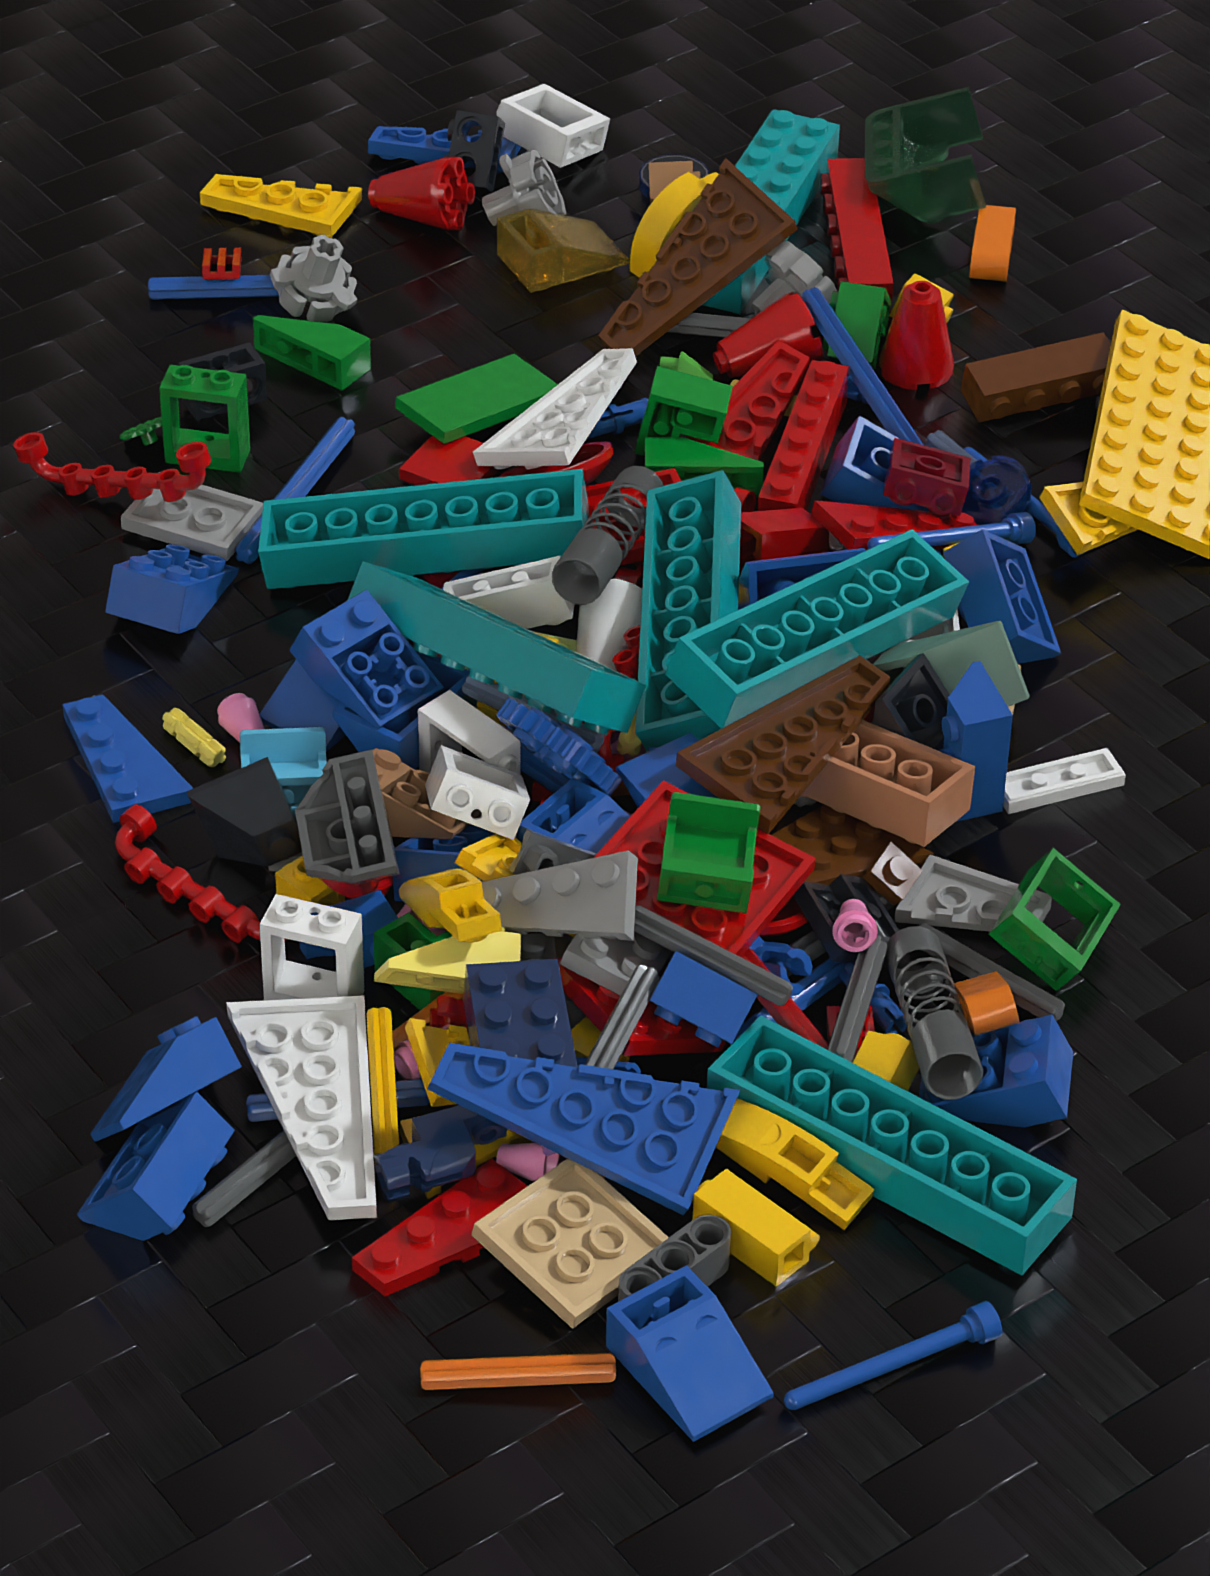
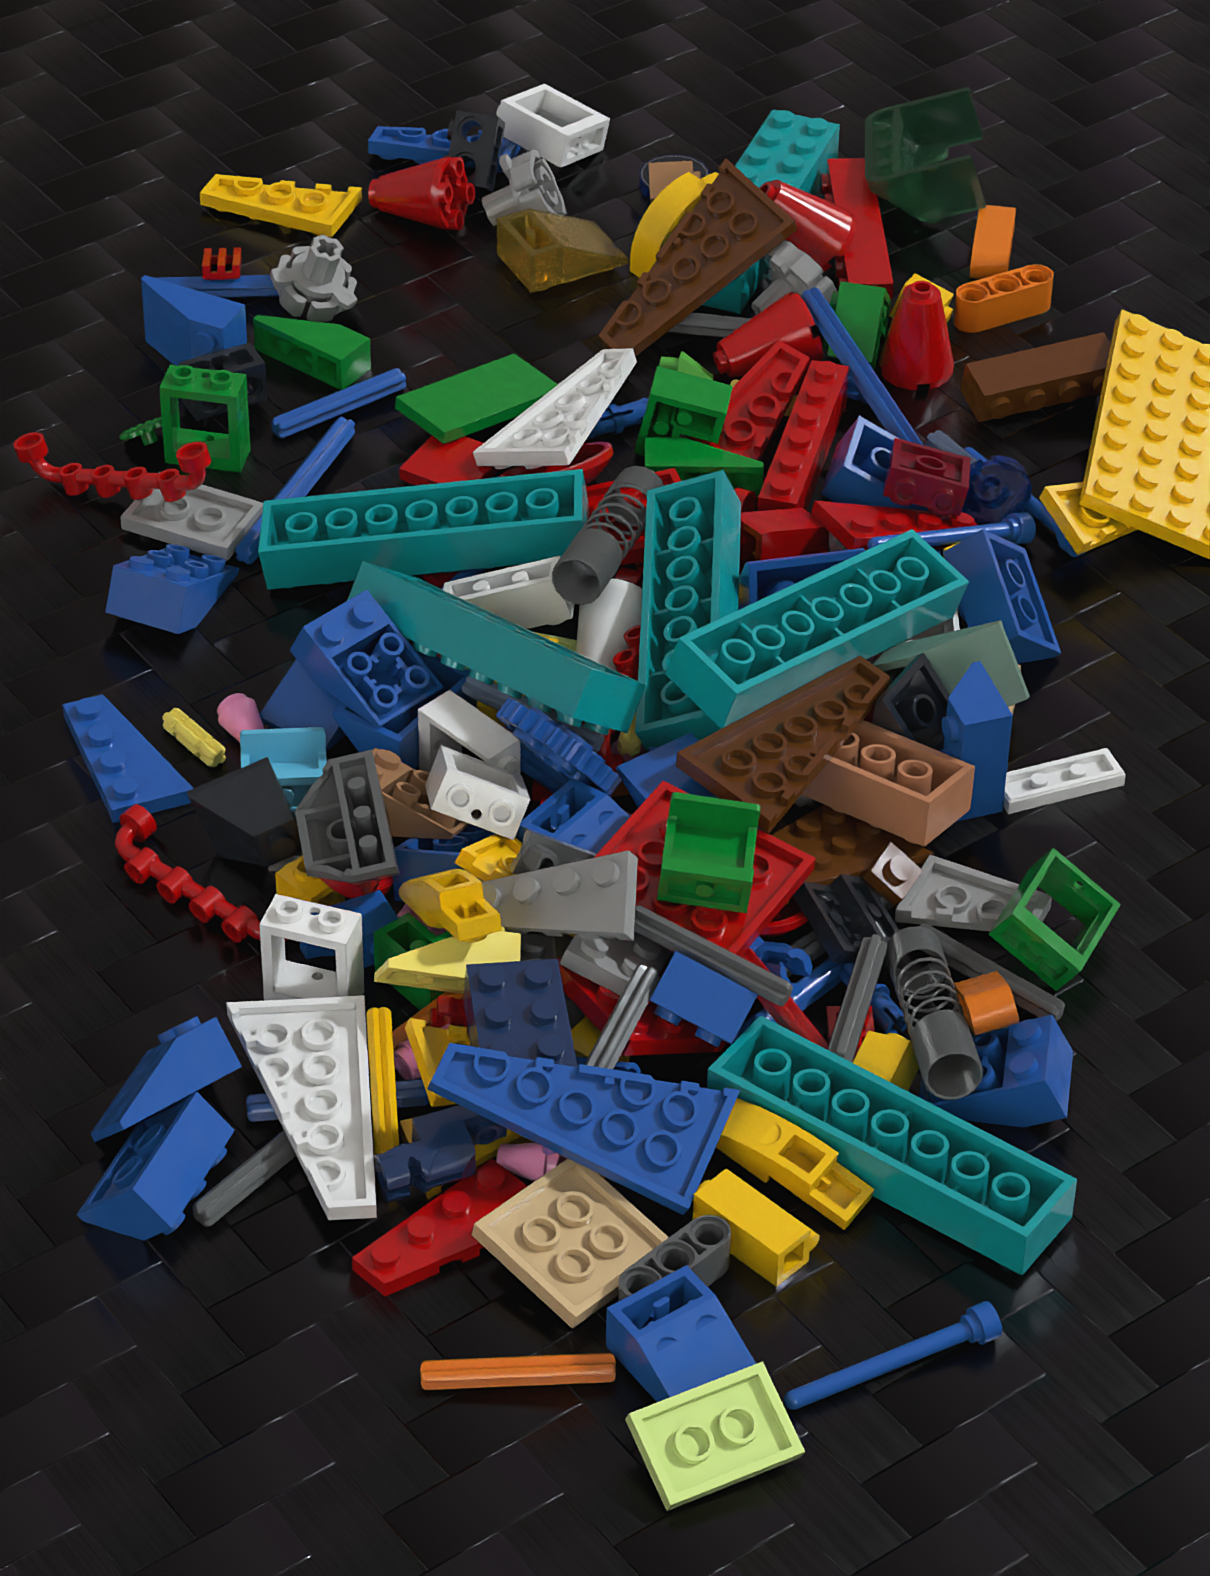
bright pink cone [833,899,878,952] -> none
none -> blue slope [141,275,247,366]
none -> blue axle [271,368,407,439]
none -> yellowish green plate [625,1361,805,1511]
none -> red cone [759,180,857,272]
none -> orange beam [953,264,1054,333]

